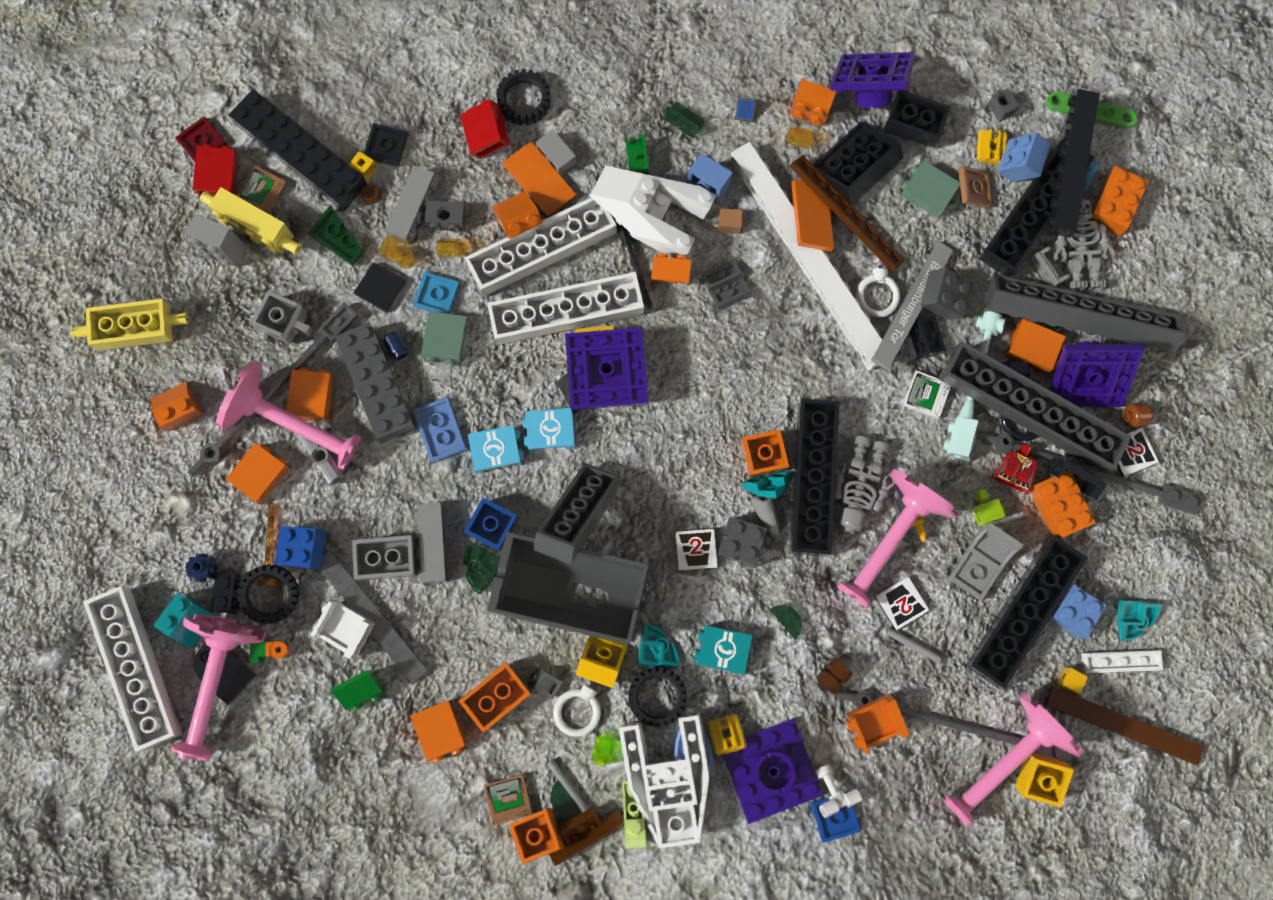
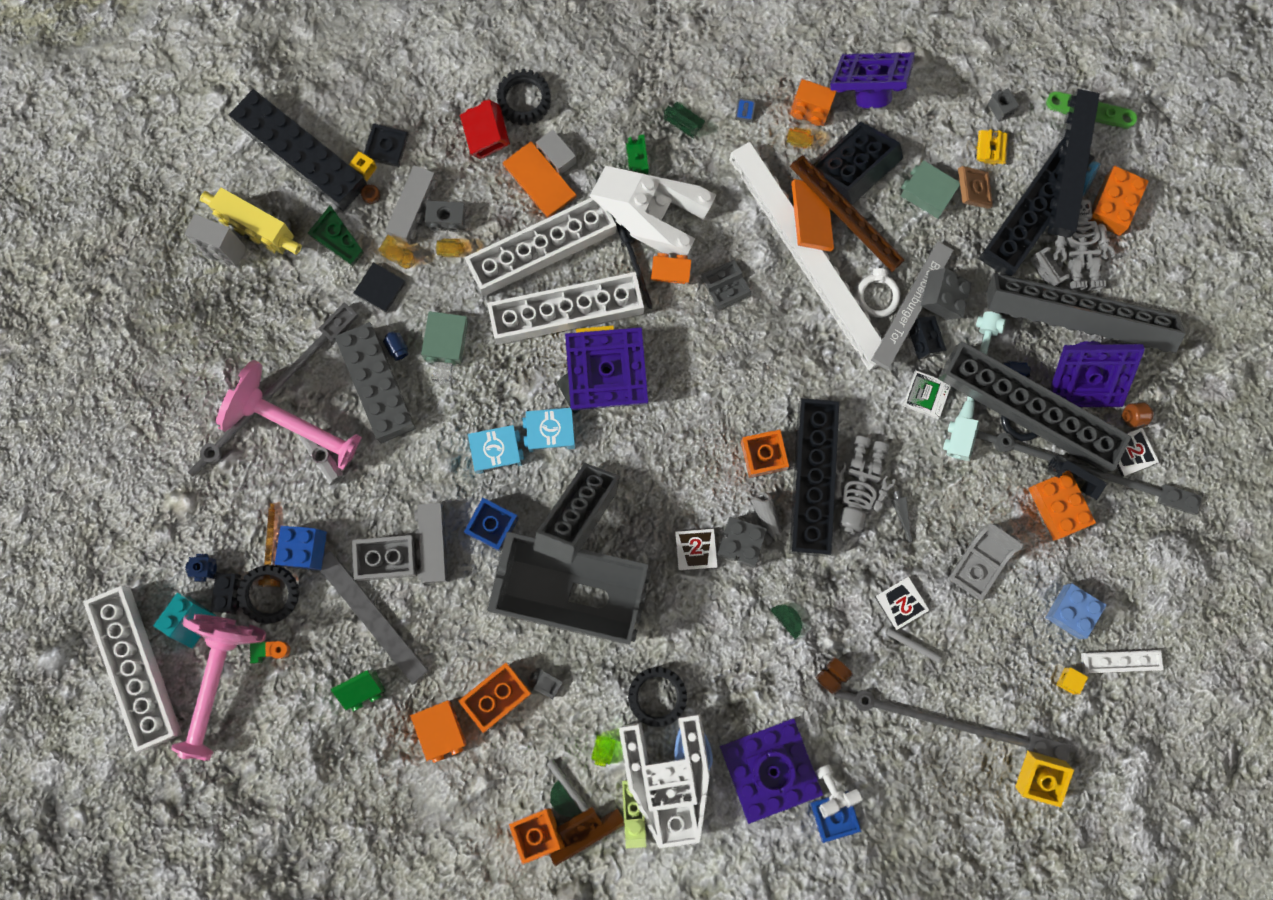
light yellow brick [71,299,189,351] -> none
orange slope [151,381,203,432] -> none
dark red tile [175,116,228,161] -> none
red brick [192,144,239,196] -> none
black tile [193,645,257,705] -> none
orange brick [226,443,290,505] -> none
tile [236,166,288,215] -> none
light grey hinge [250,290,312,345] -> none
orange brick [286,368,334,422] -> none
white panel [311,600,376,659] -> none
dark azure tile [412,271,461,314] -> none
medium blue tile [412,397,468,463] -> none
clear green brick [463,541,500,594] -> none
tile [484,774,533,826] -> none
orange brick [491,191,543,239] -> none
white piece [553,684,601,737] -> none
yellow slope [576,636,628,688] -> none
teal brick [637,623,680,668] -> none
medium blue brick [687,153,732,204] -> none
teal panel [694,625,752,675] -> none
yellow piece [707,714,747,755] -> none
medium nougat brick [718,208,745,234] -> none
teal brick [741,472,794,498] -> none
bright pink piece [837,469,960,609] -> none
orange panel [846,694,910,754] -> none
black brick [883,90,951,148] -> none
yellow bar [912,515,926,542] -> none
bright pink piece [944,691,1085,827] -> none
black brick [965,535,1088,689] -> none
lime brick [972,488,1006,526] -> none
red torso [991,444,1037,493] -> none
medium blue brick [998,132,1051,182] -> none
orange brick [1004,319,1065,374] -> none
reddish brown tile [1045,687,1204,766] -> none
teal brick [1117,599,1162,641] -> none

